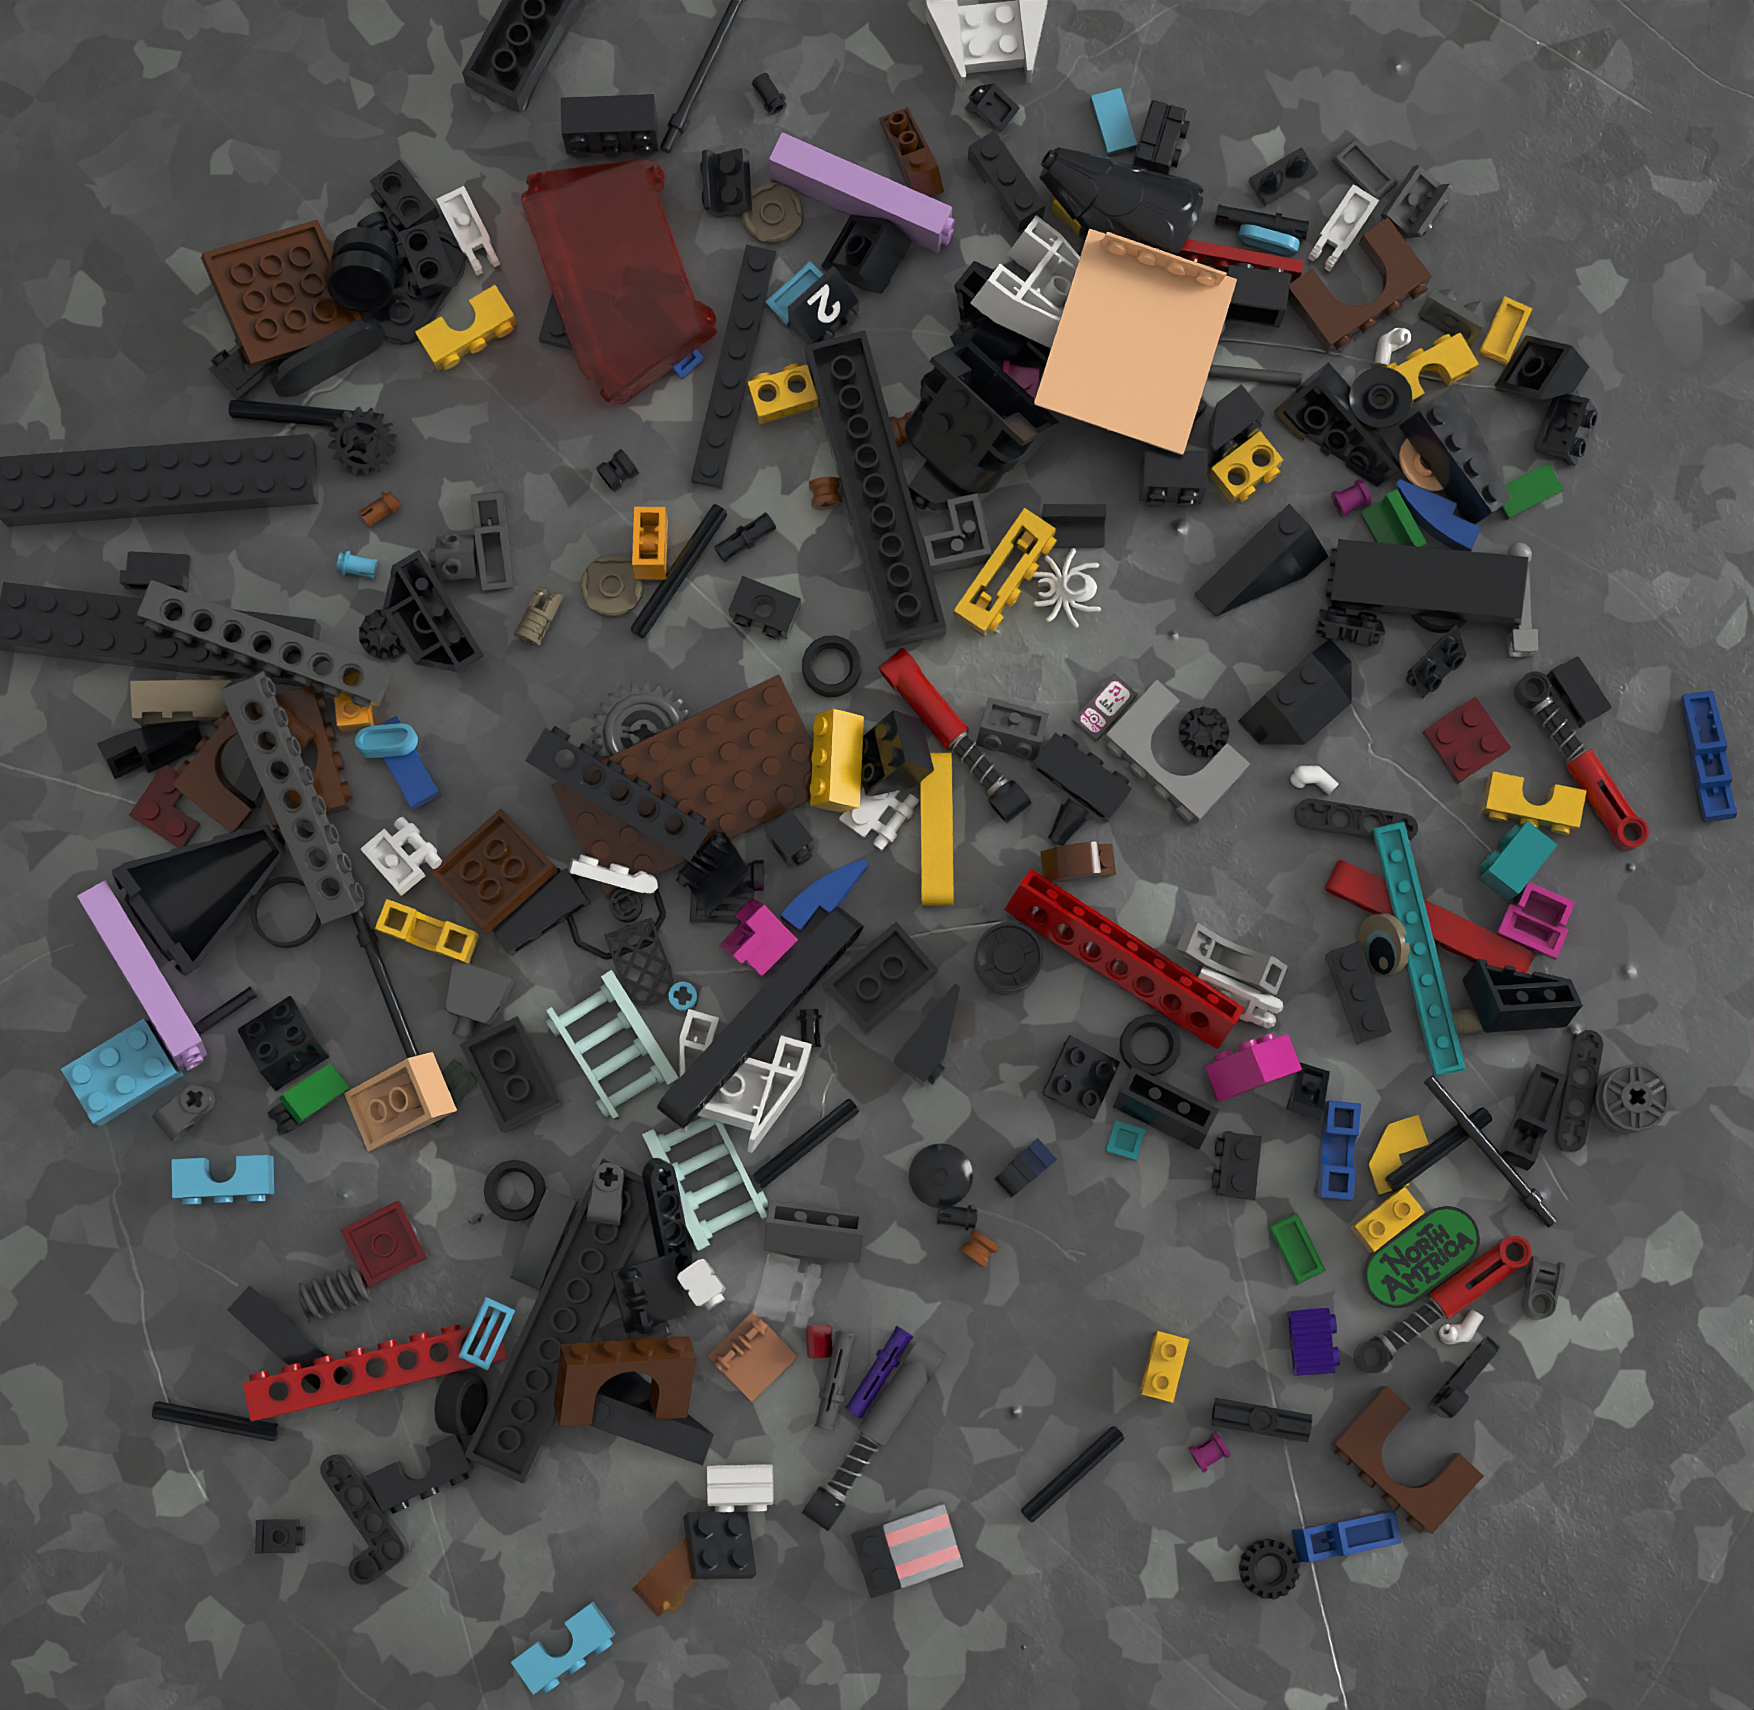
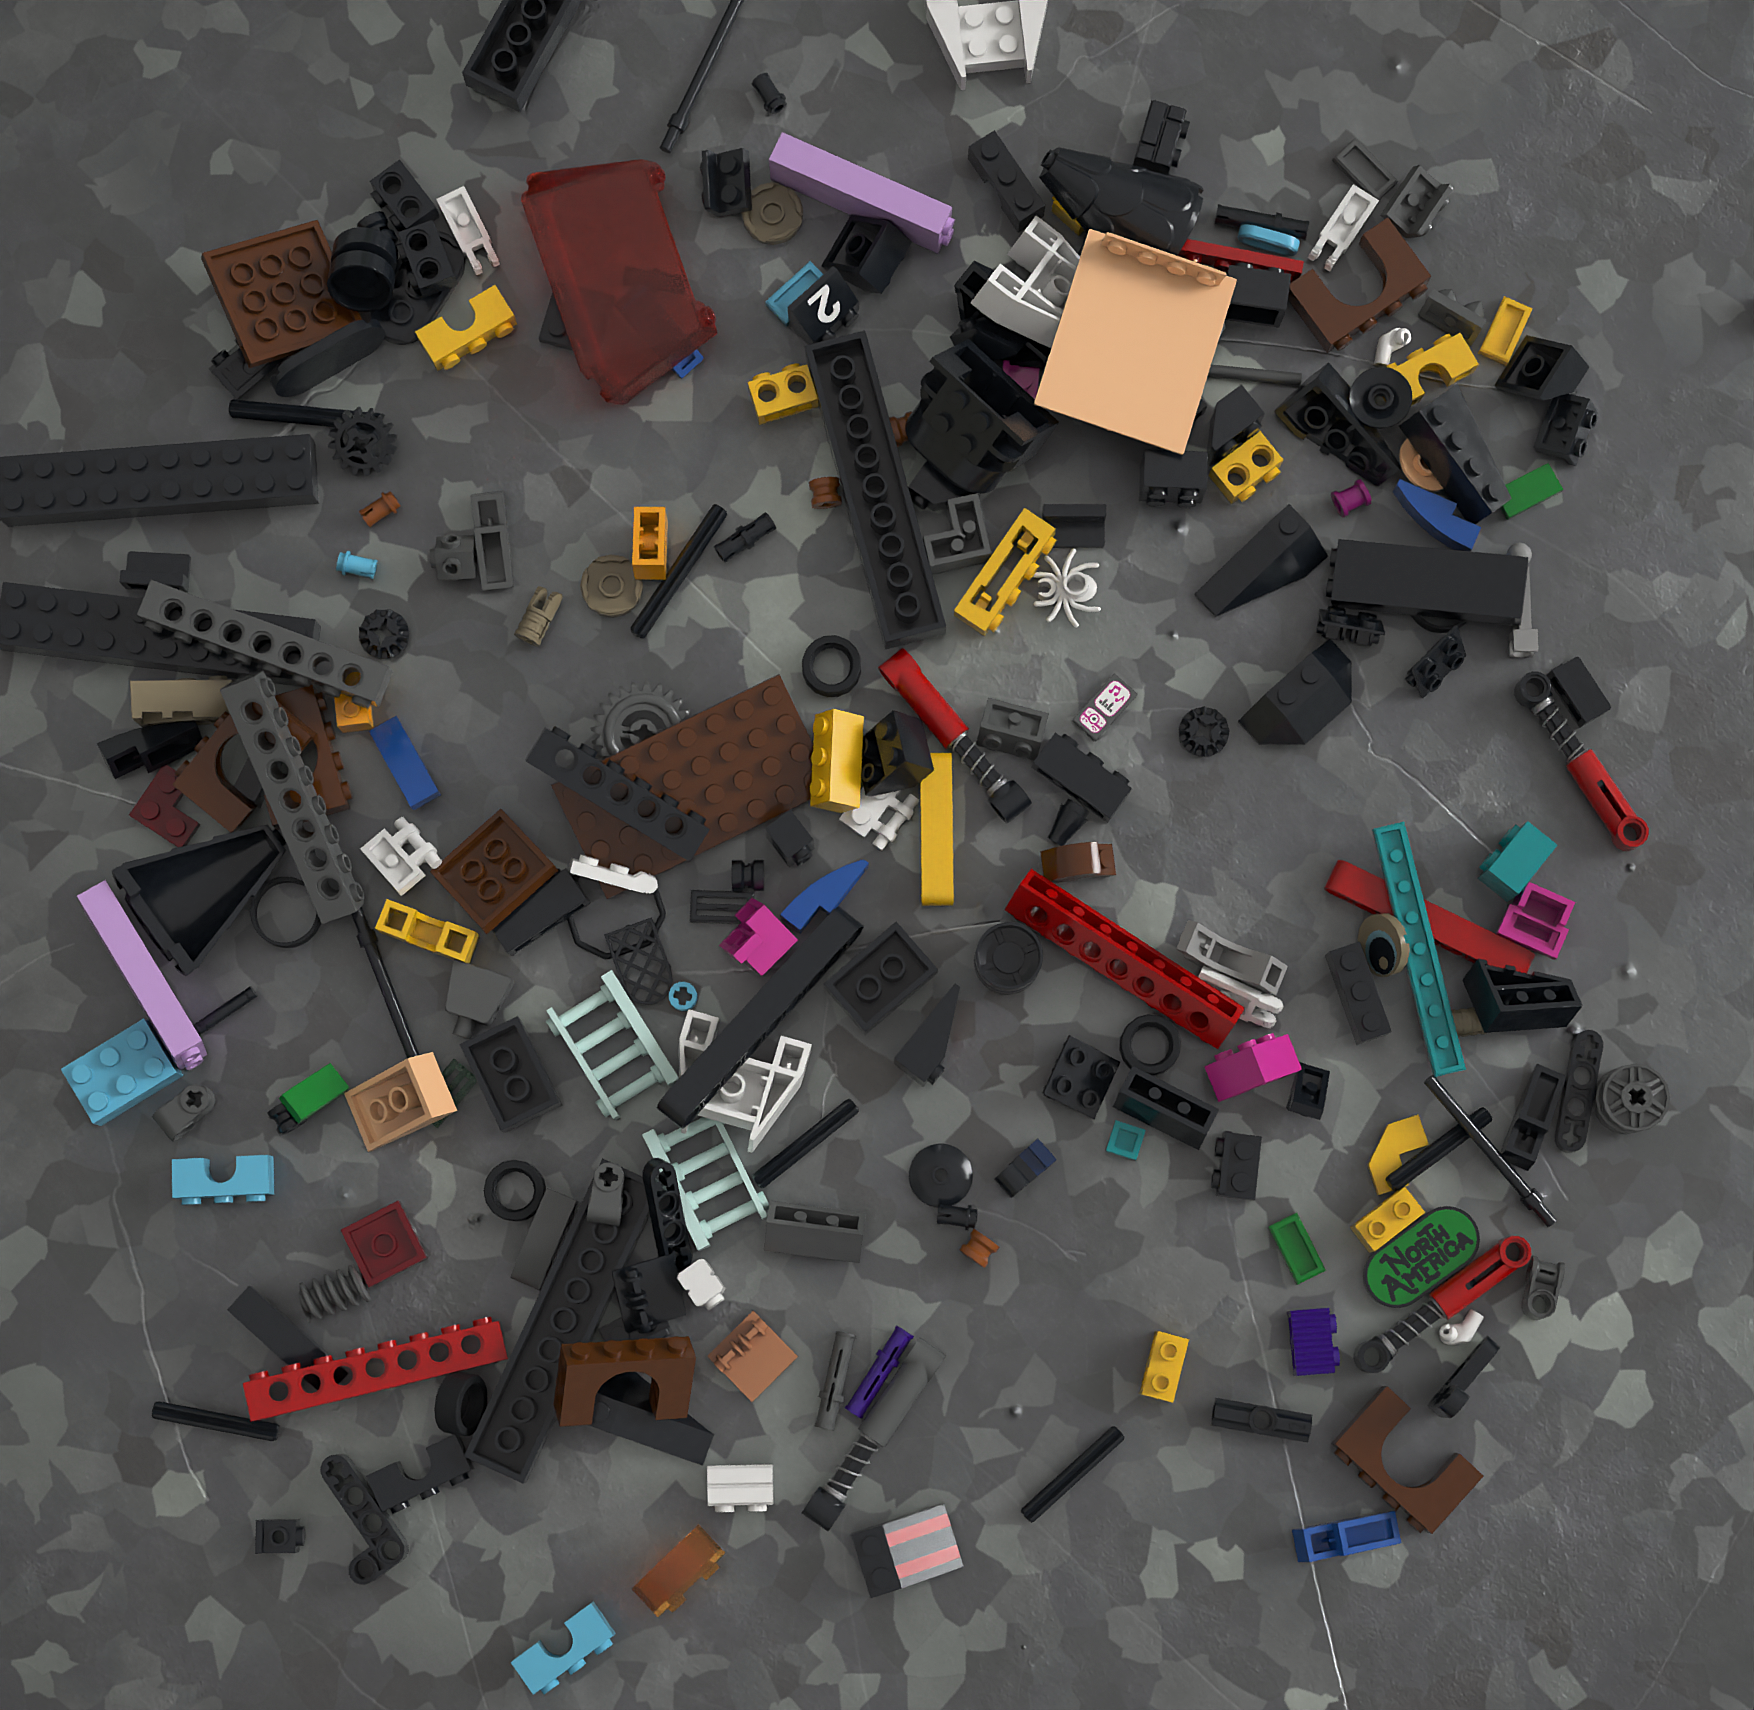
black bracket [238,996,329,1091] -> none
medium azure tile [354,723,418,758] -> none
black wedge [383,550,484,672] -> none
medium azure tile [458,1297,515,1370] -> none
black brick [561,94,659,158] -> none
black wheel [596,449,639,493] -> none
black wheel [609,888,643,923] -> none
black hinge [676,833,750,917] -> none
black plate [683,1512,757,1579] -> none
black plate [691,245,777,489] -> none
black brick [728,576,801,640] -> none
clear plate [753,1251,822,1329] -> none
black pin [797,1009,822,1048] -> none
dark red slope [806,1325,832,1358] -> none
reddish brown slope [879,107,944,197] -> none
black bracket [965,83,1020,132] -> none
medium azure tile [1090,88,1137,156] -> none
light grey arch [1104,680,1250,823] -> none
magenta bush [1188,1431,1230,1473] -> none
black tyre [1239,1539,1300,1599] -> none
black tile [1249,147,1318,207] -> none
white arm [1290,766,1339,795] -> none
black beam [1294,798,1418,842] -> none
blue arch [1316,1100,1361,1202] -> none
green panel [1361,489,1427,547] -> none
dark red plate [1422,696,1511,784] -> none
yellow arch [1481,771,1586,835] -> none
blue slope [1681,691,1737,823] -> none

